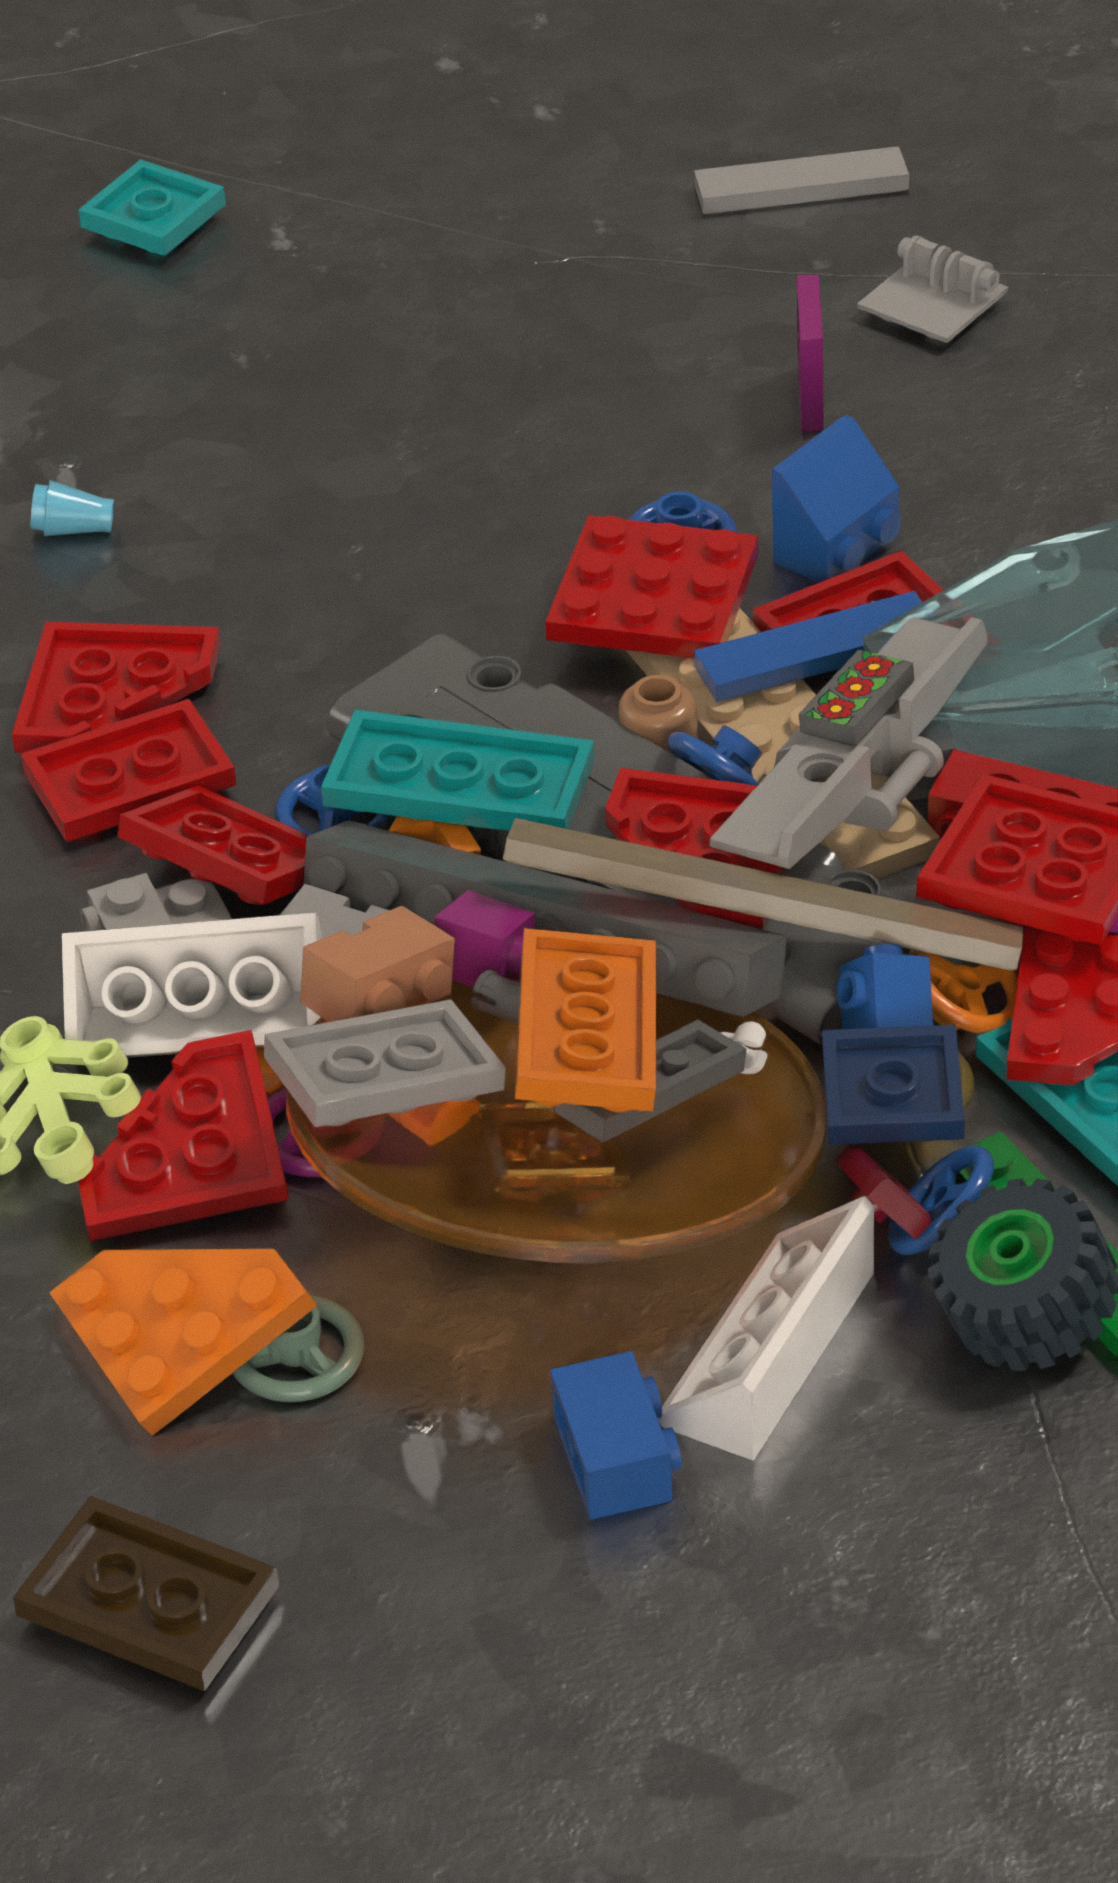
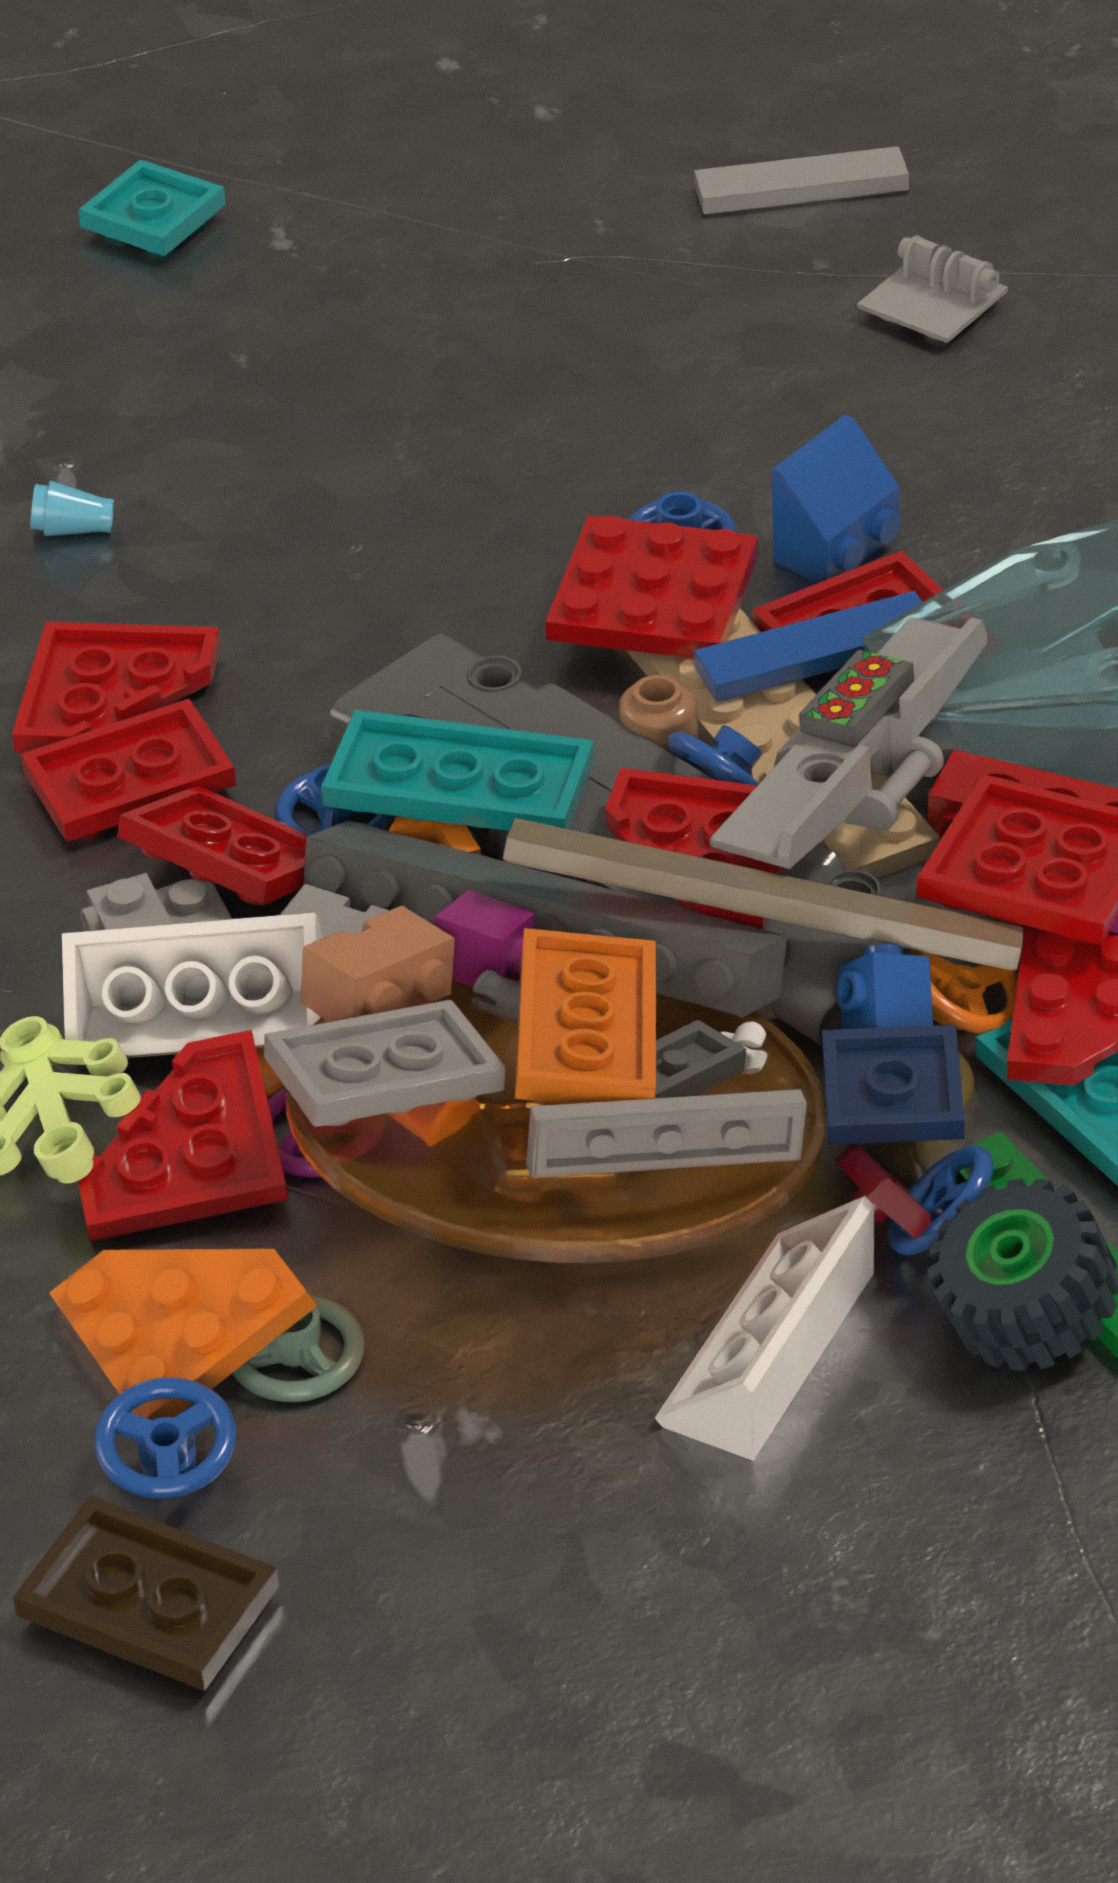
blue brick [550,1351,682,1520] -> none
magenta tile [796,275,824,432] -> none
none -> blue piece [94,1377,237,1499]
none -> light grey tile [526,1089,807,1178]

